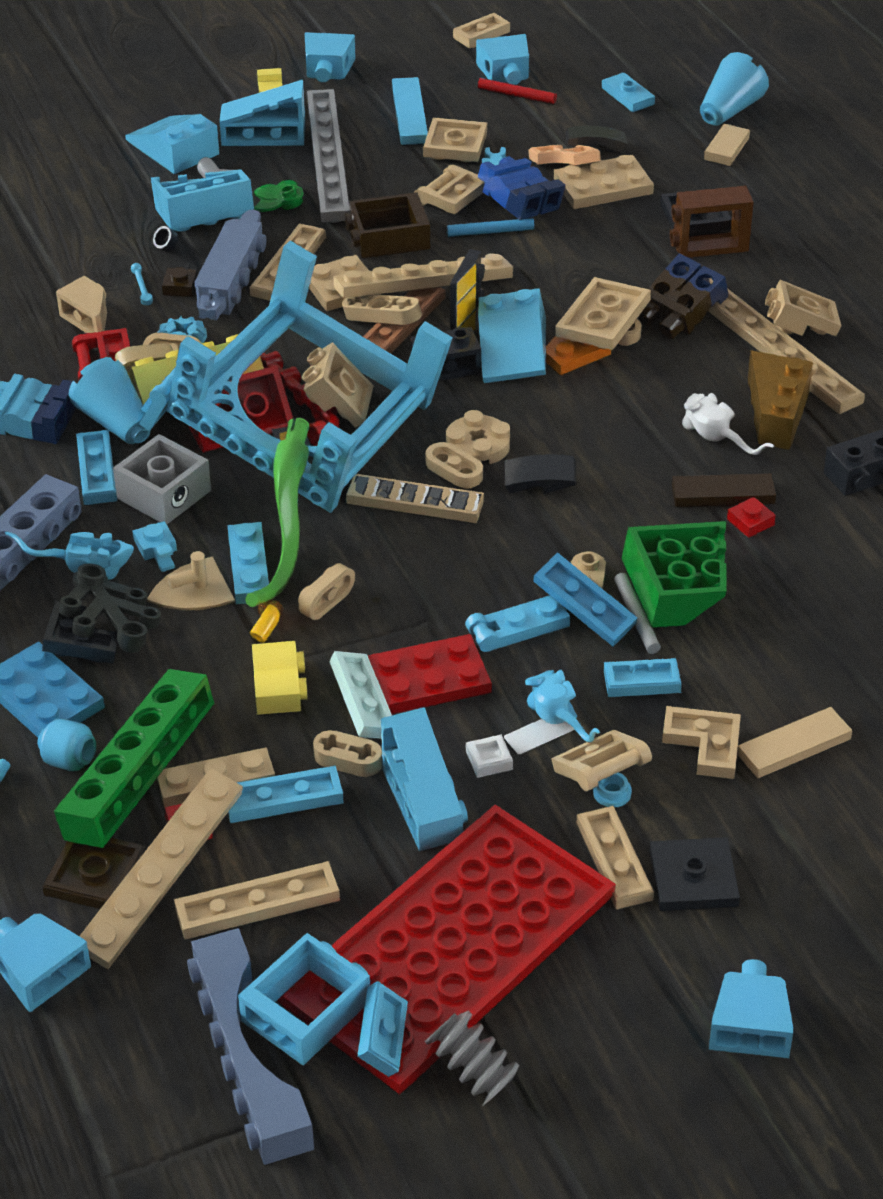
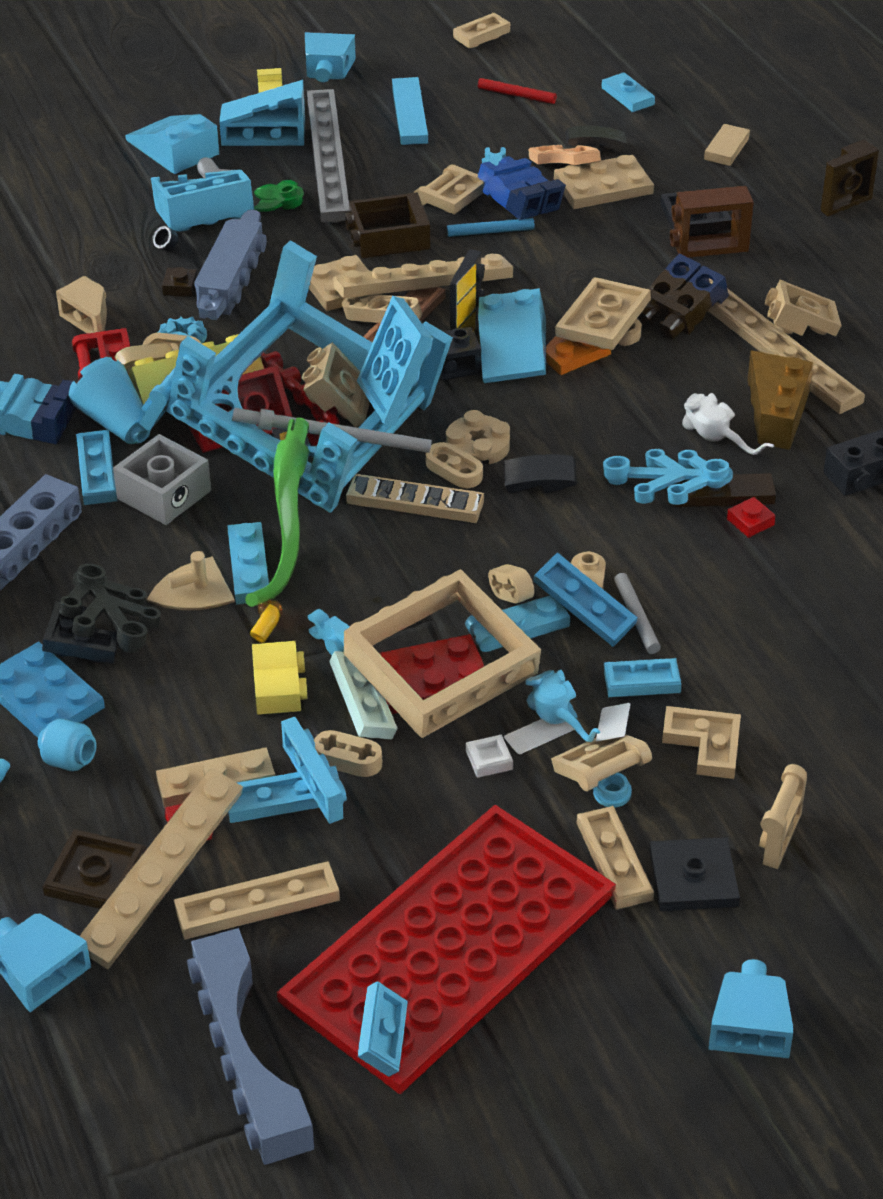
medium azure animal [5,532,134,580] -> none
green brick [54,669,215,848] -> none
medium azure hinge [131,263,153,305] -> none
medium azure plate [132,521,177,572] -> none
medium azure window [238,933,370,1065] -> none
tan tile [249,224,326,301] -> none
tan plate [298,563,355,620] -> none
medium azure wedge [381,707,468,852] -> none
tan plate [423,118,487,162] -> none
light grey piece [425,1011,519,1106] -> none
medium azure torso [476,34,529,85] -> none
green wedge [621,521,727,628] -> none
medium azure cone [700,52,769,126] -> none
tan tile [737,707,852,778] -> none
none -> light grey bar [232,408,432,453]
none -> medium azure plate [281,717,347,824]
none -> medium azure plate [308,609,350,655]
none -> tan window [344,569,541,738]
none -> medium azure plate [357,295,433,426]
none -> tan beam [488,564,534,604]
none -> white sticker [596,703,630,742]
none -> medium azure plant [603,449,733,505]
none -> tan plate [759,764,807,869]
none -> dark brown plate [821,139,879,216]

